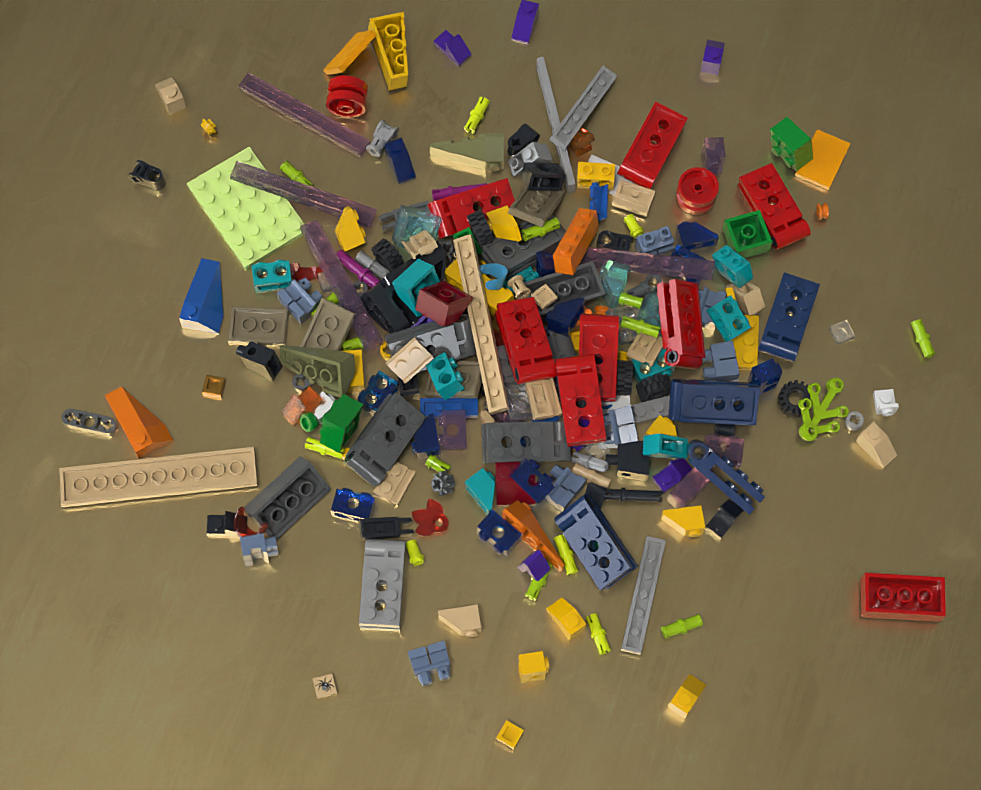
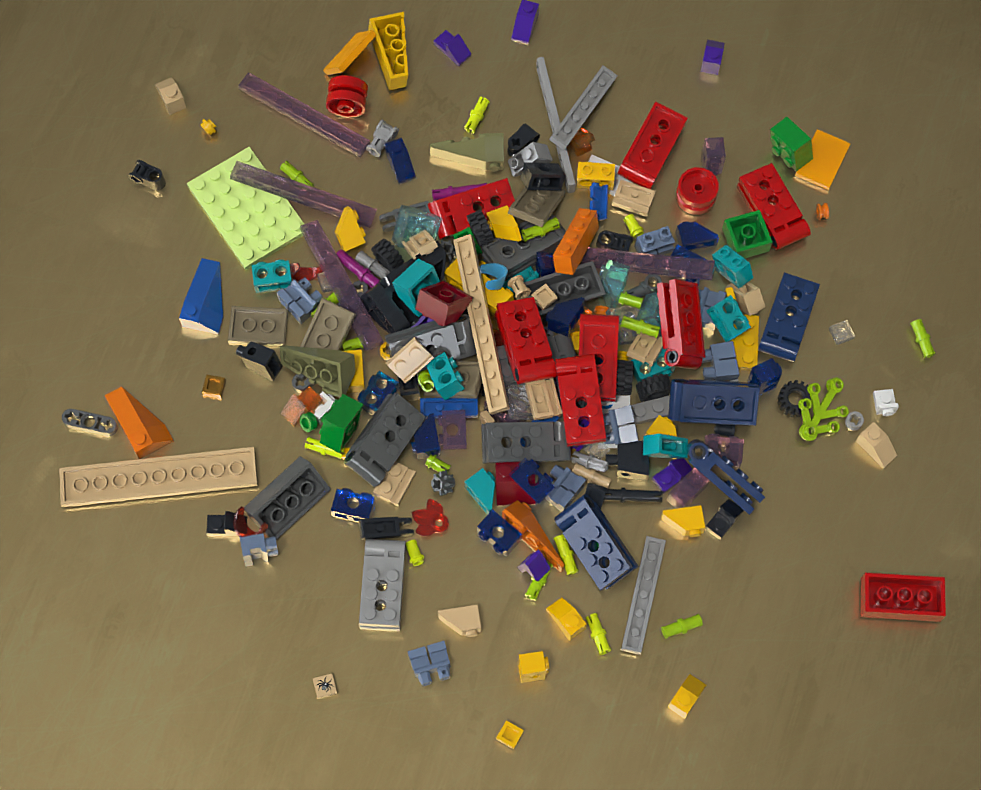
none -> lime pin [417,369,434,392]

